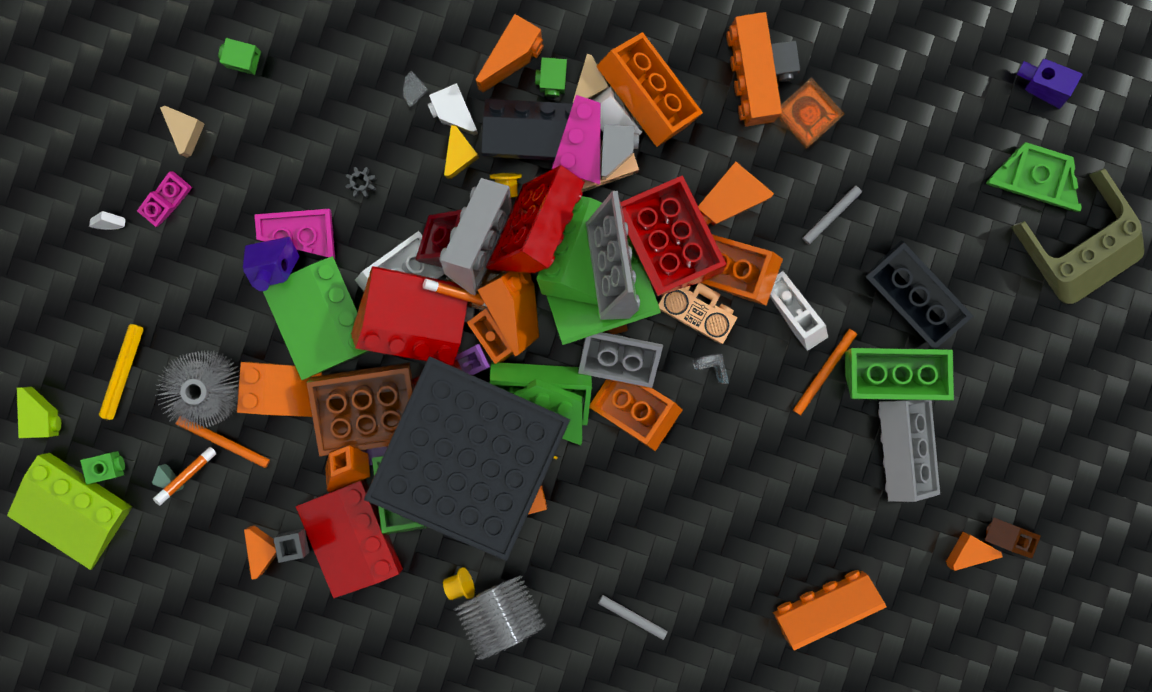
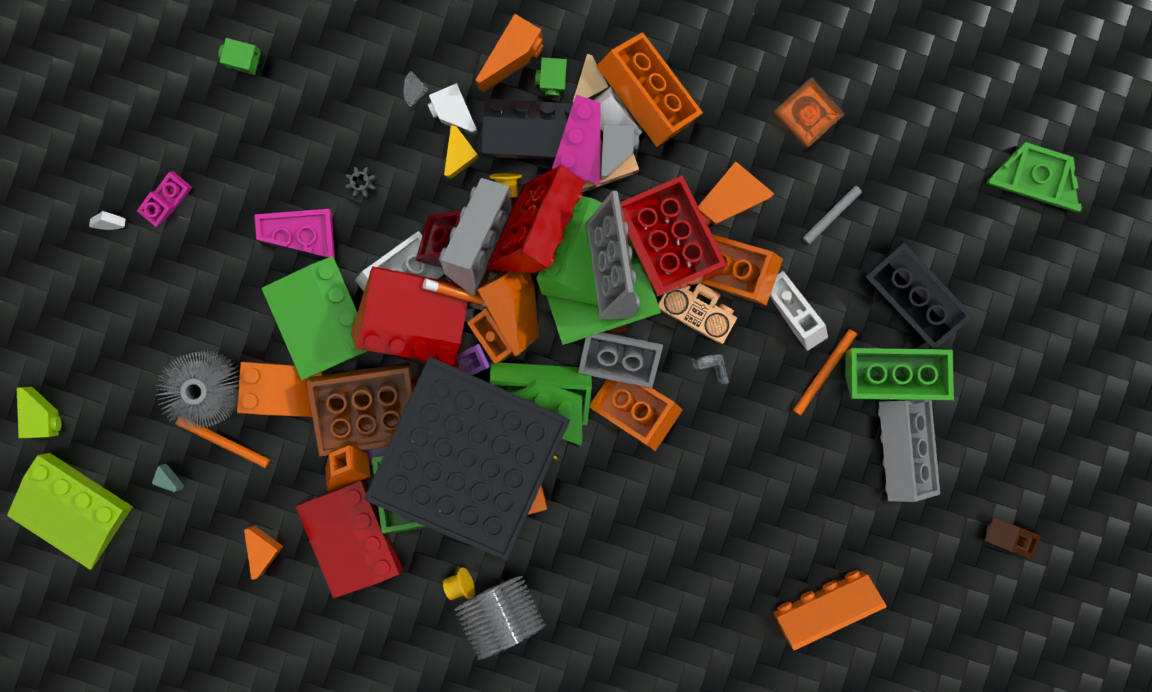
bright green brick [80,451,125,485] -> none
yellow axle [99,324,143,420] -> none
orange bar [153,447,216,506] -> none
tan slope [160,106,205,158] -> none
dark purple torso [243,236,299,291] -> none
dark grey brick [273,528,309,563] -> none
light grey bar [598,595,668,640] -> none
orange brick [726,12,782,127] -> none
dark grey brick [771,41,800,82] -> none
orange slope [946,532,1003,571] -> none
olive windscreen [1011,168,1144,304] -> none
dark purple torso [1016,59,1083,109] -> none

